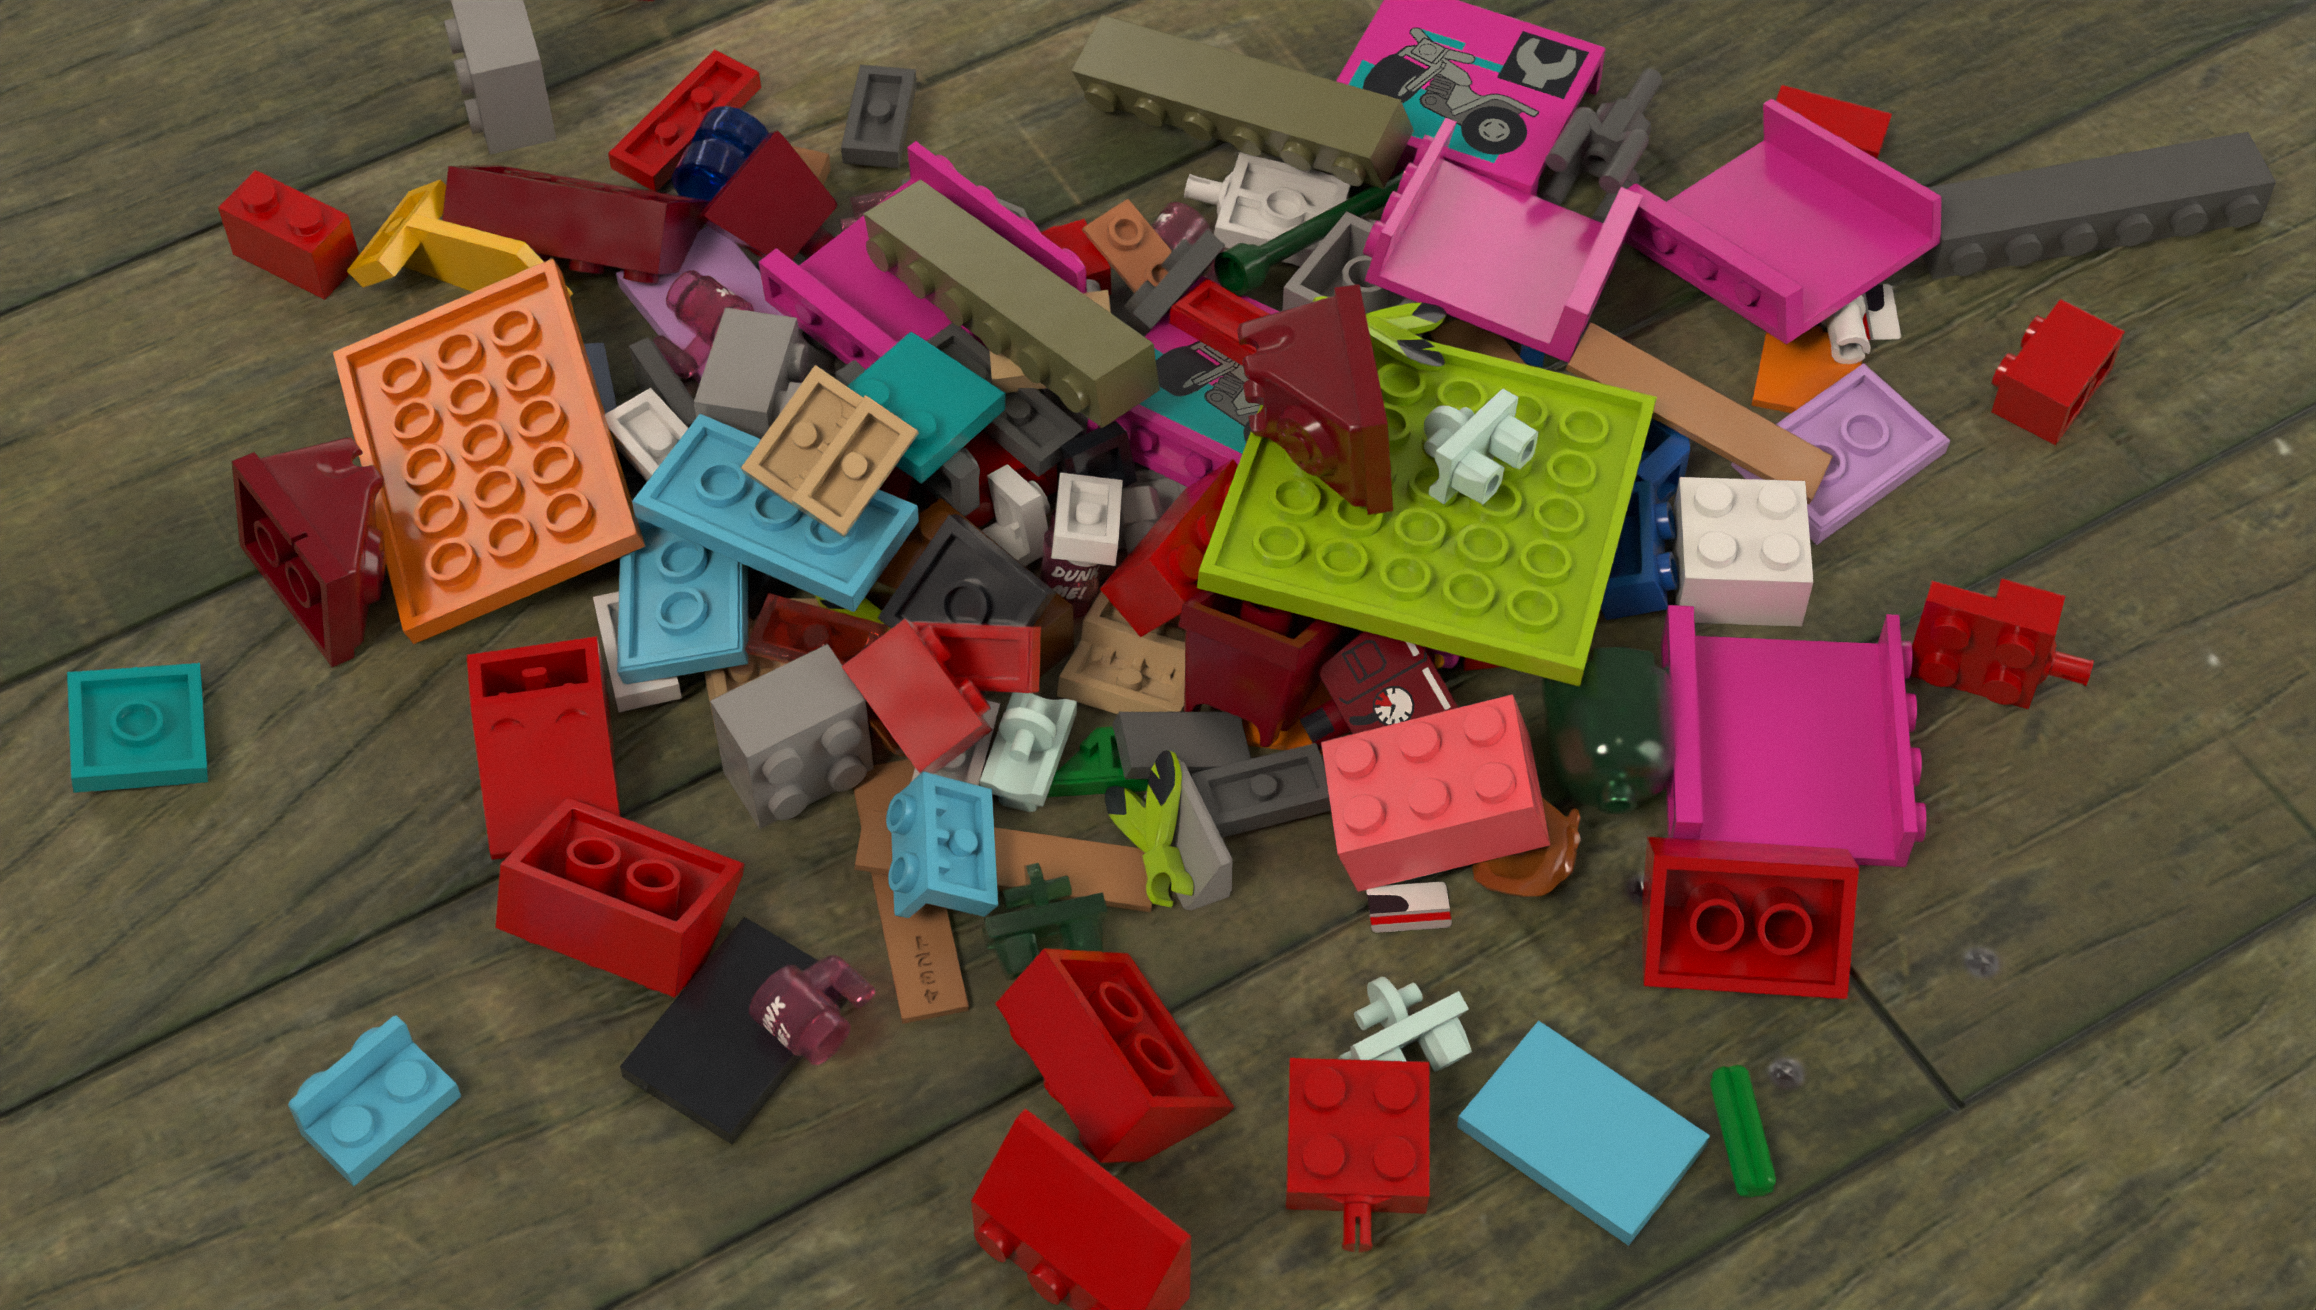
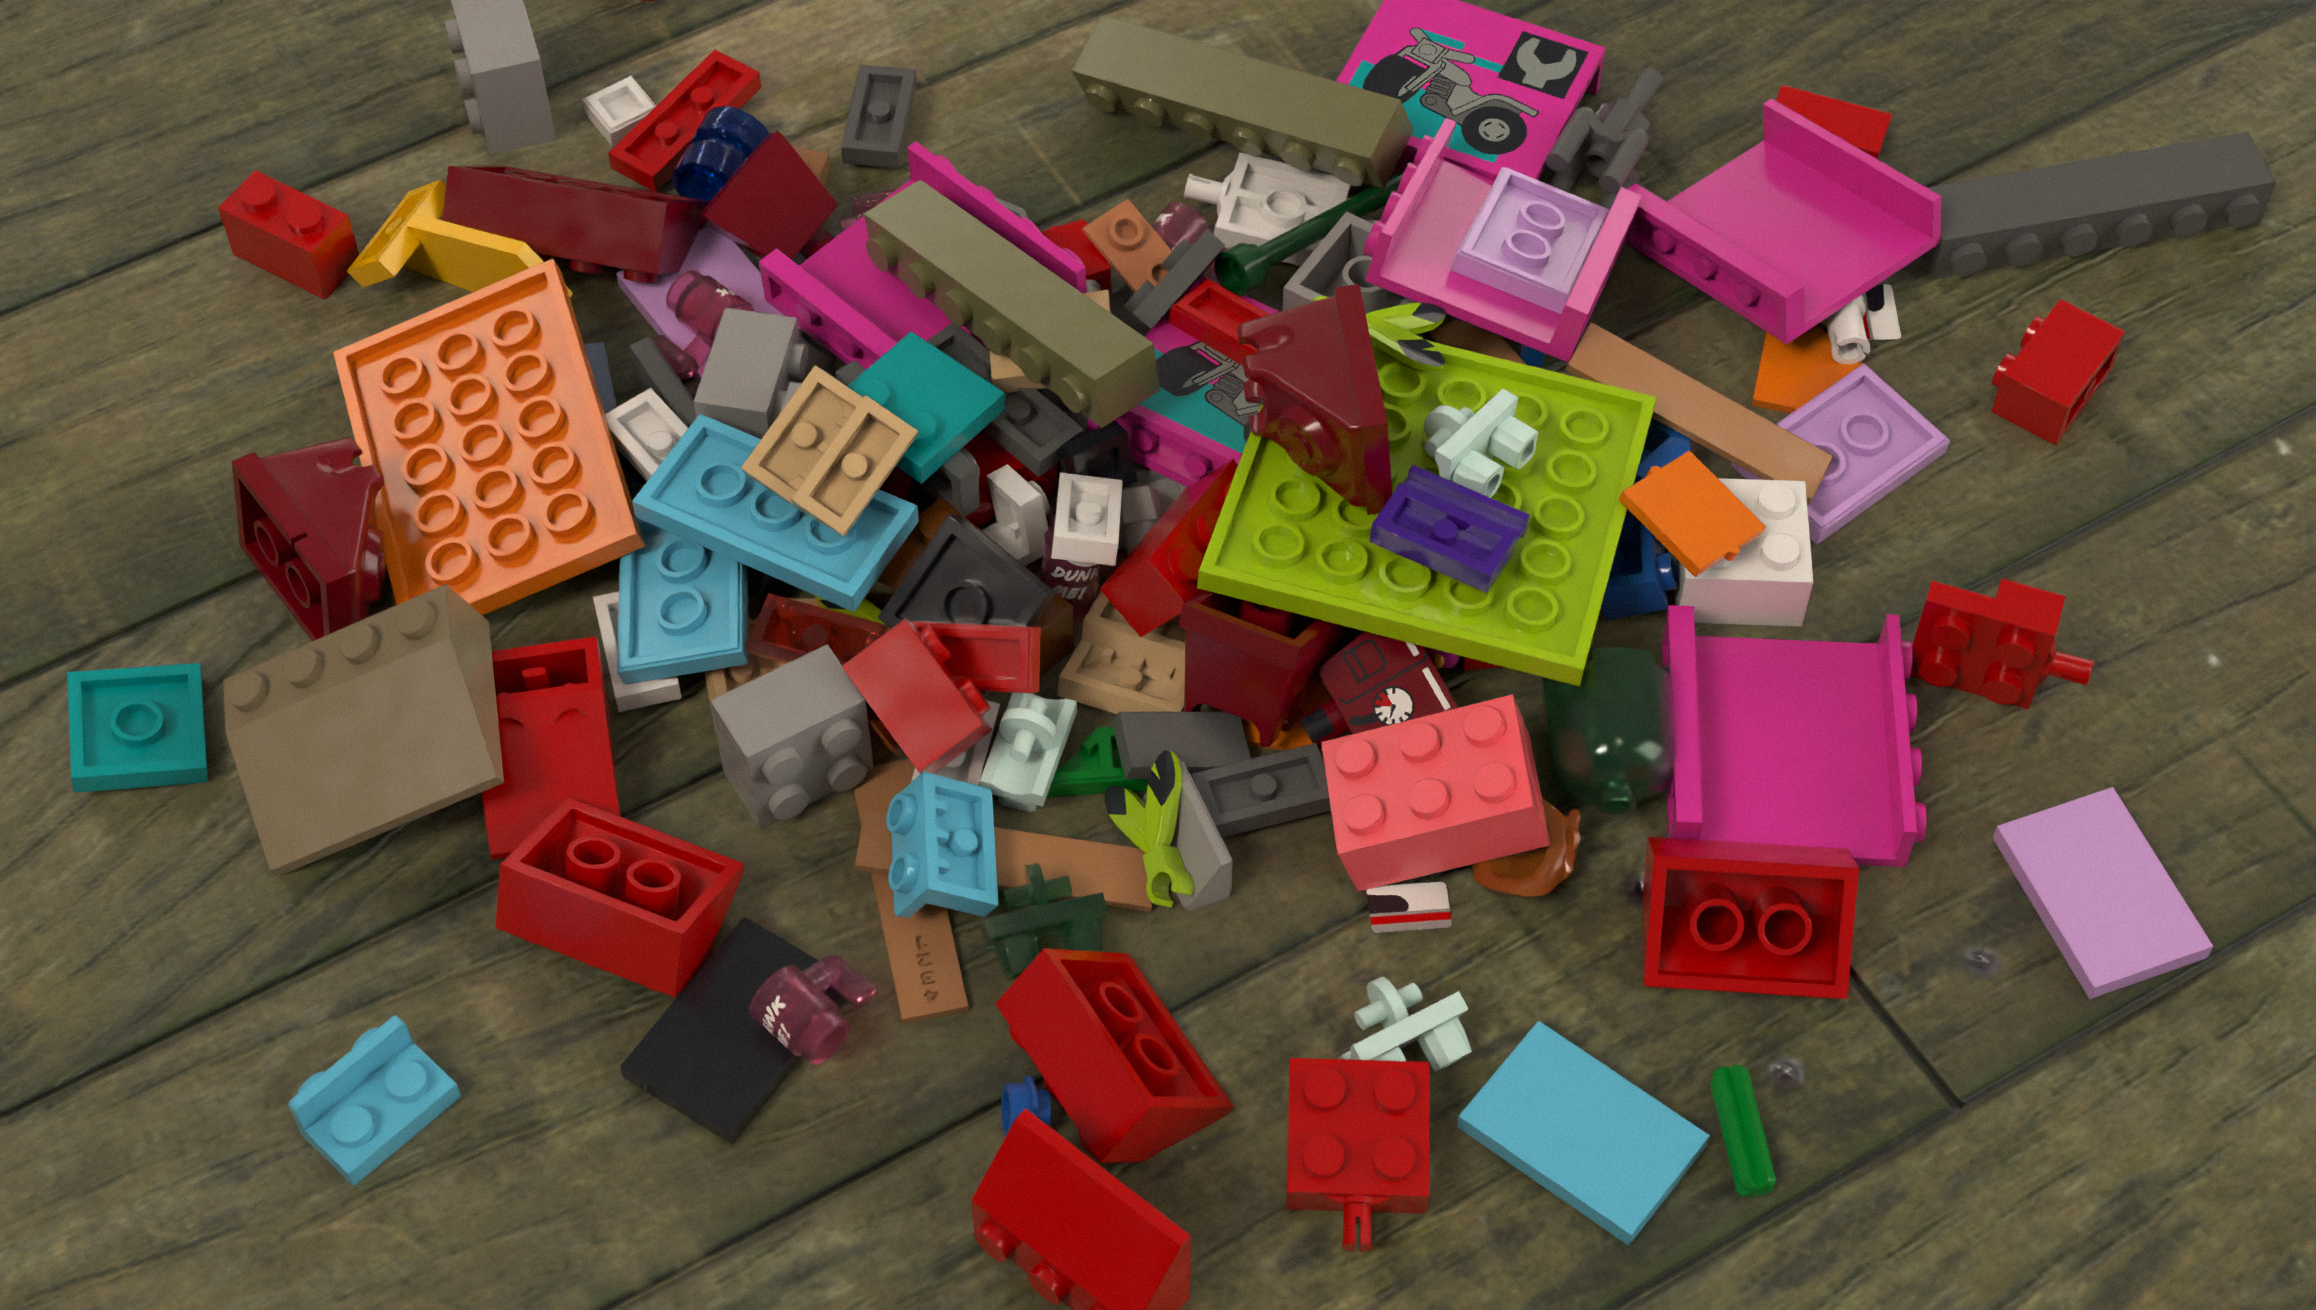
none -> dark tan slope [223,584,504,876]
none -> white tile [582,76,656,147]
none -> blue plate [1001,1076,1051,1137]
none -> dark purple plate [1369,465,1530,593]
none -> lavender tile [1450,167,1610,314]
none -> orange piece [1618,450,1766,577]
none -> lavender tile [1993,787,2213,999]

